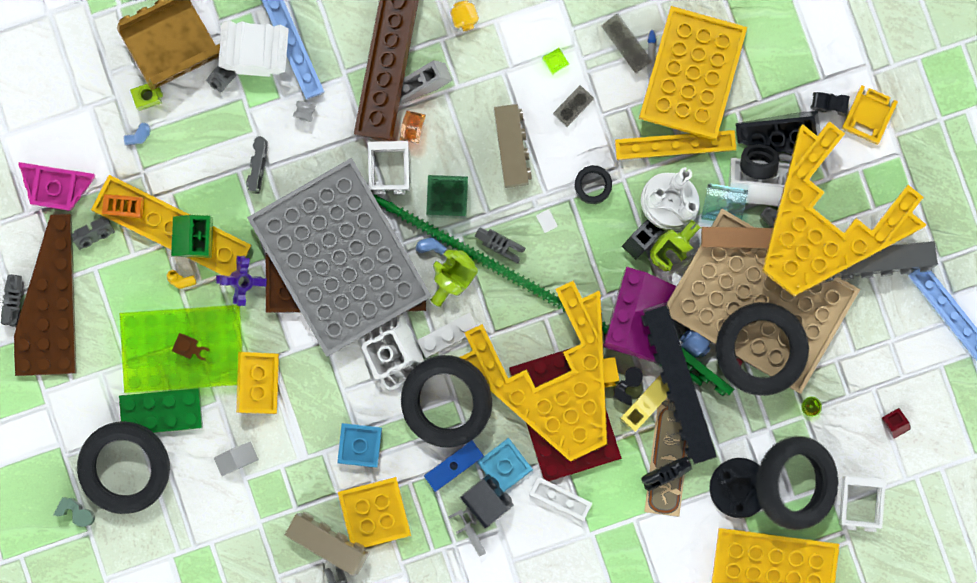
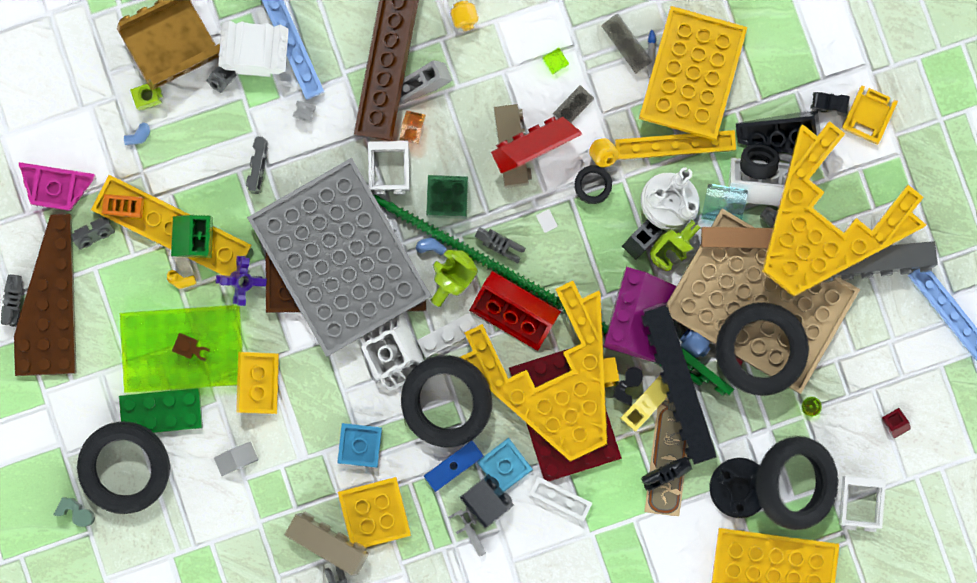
none -> red slope [469,271,561,351]
none -> red slope [491,116,582,174]
none -> yellow head [589,138,619,168]

